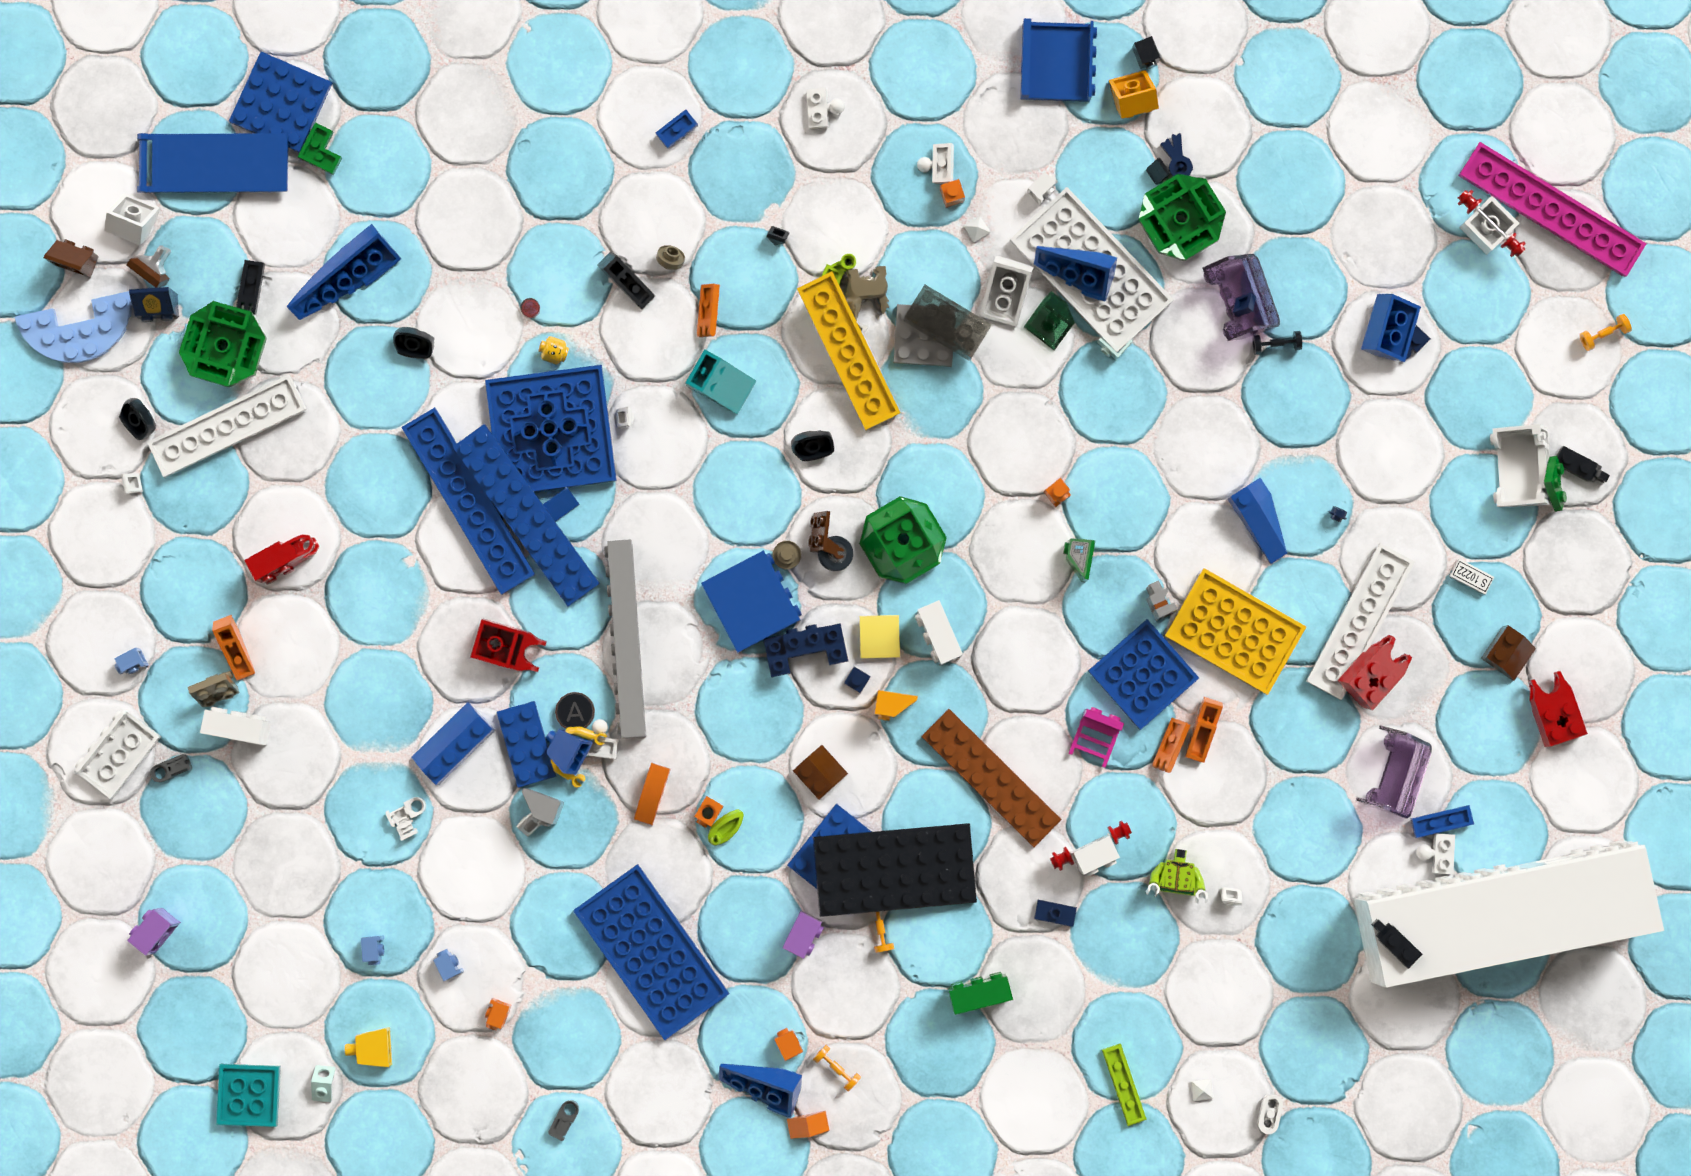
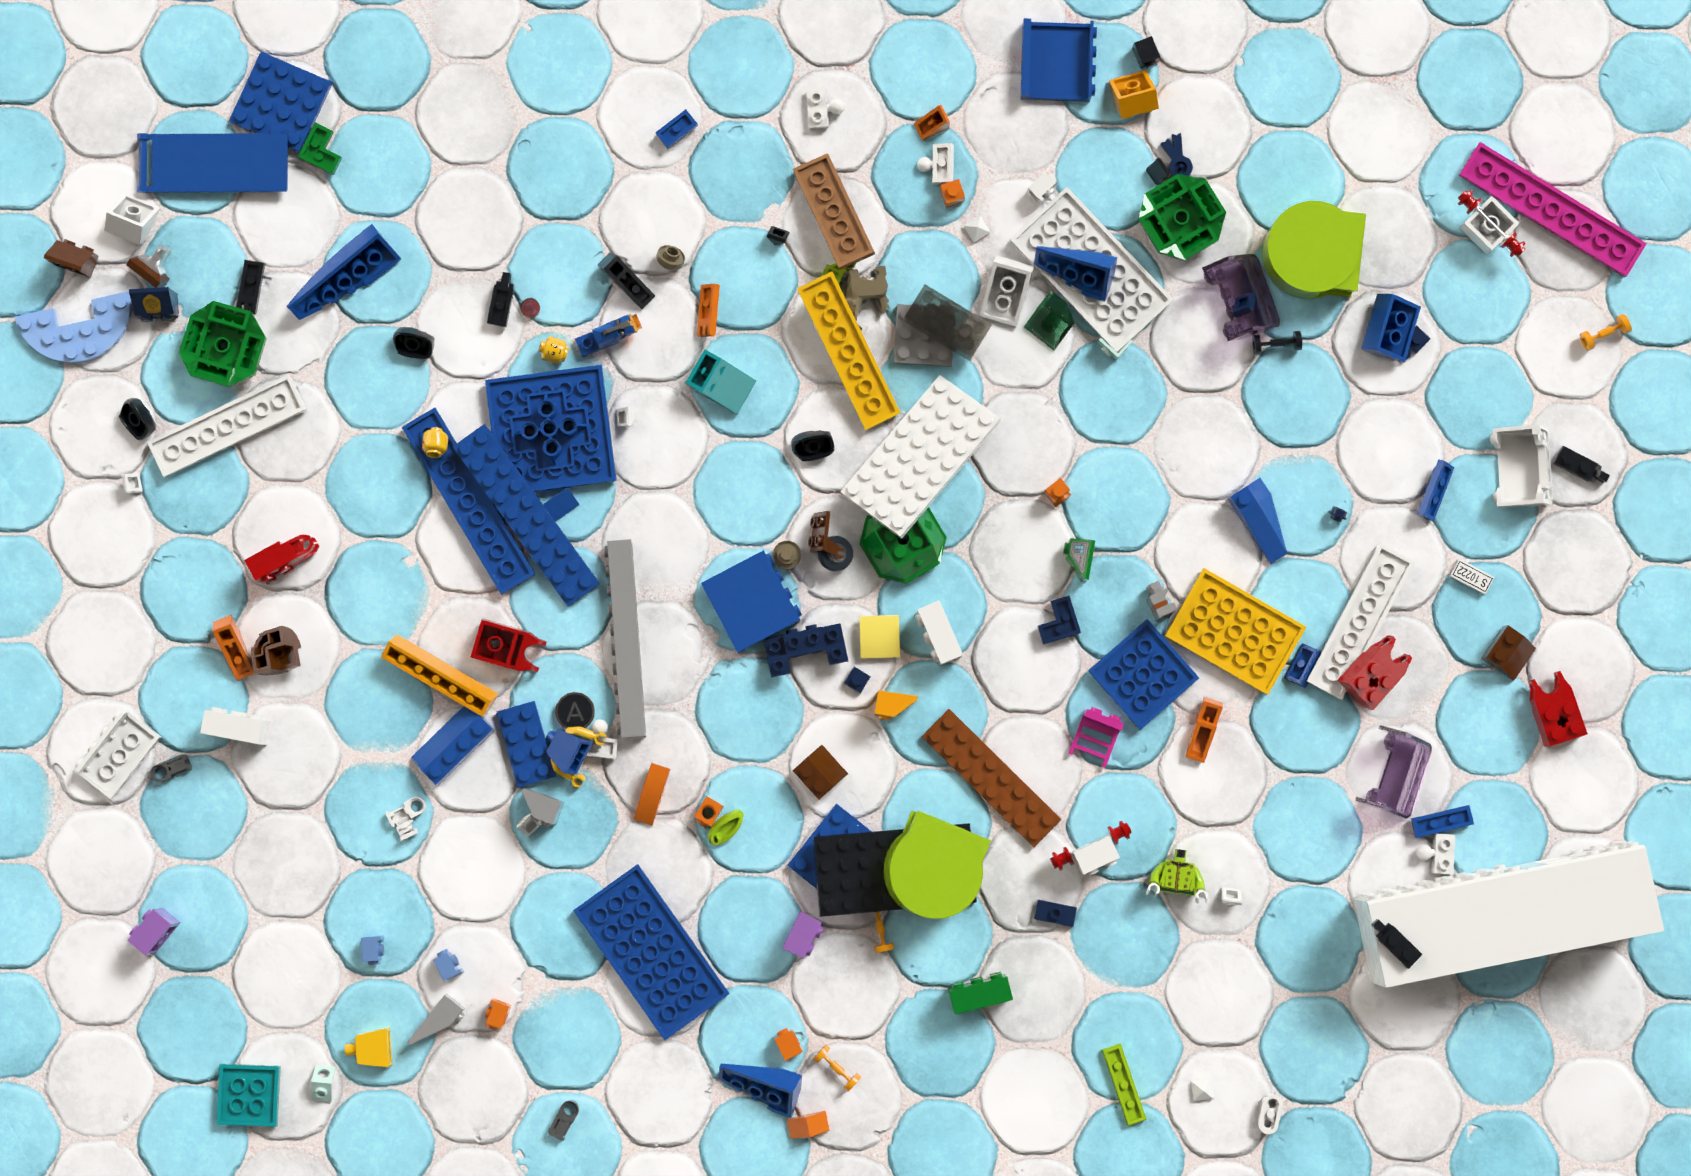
medium blue brick [114,647,149,675] -> none
dark tan plate [188,671,239,707] -> none
orange hinge [1153,718,1191,773] -> none
green plate [1544,456,1567,512] -> none
none -> reddish brown brick [251,626,301,676]
none -> light orange brick [381,634,498,717]
none -> light grey slope [407,994,465,1045]
none -> yellow head [422,427,448,458]
none -> black hinge [487,272,514,328]
none -> blue plate [575,314,642,357]
none -> medium nougat plate [793,153,875,270]
none -> white plate [841,375,1001,539]
none -> lime brick [884,810,991,919]
none -> orange slope [914,105,950,140]
none -> dark blue plate [1037,595,1081,645]
none -> lime brick [1262,201,1366,299]
none -> blue slope [1284,643,1321,688]
none -> blue plate [1417,459,1455,522]

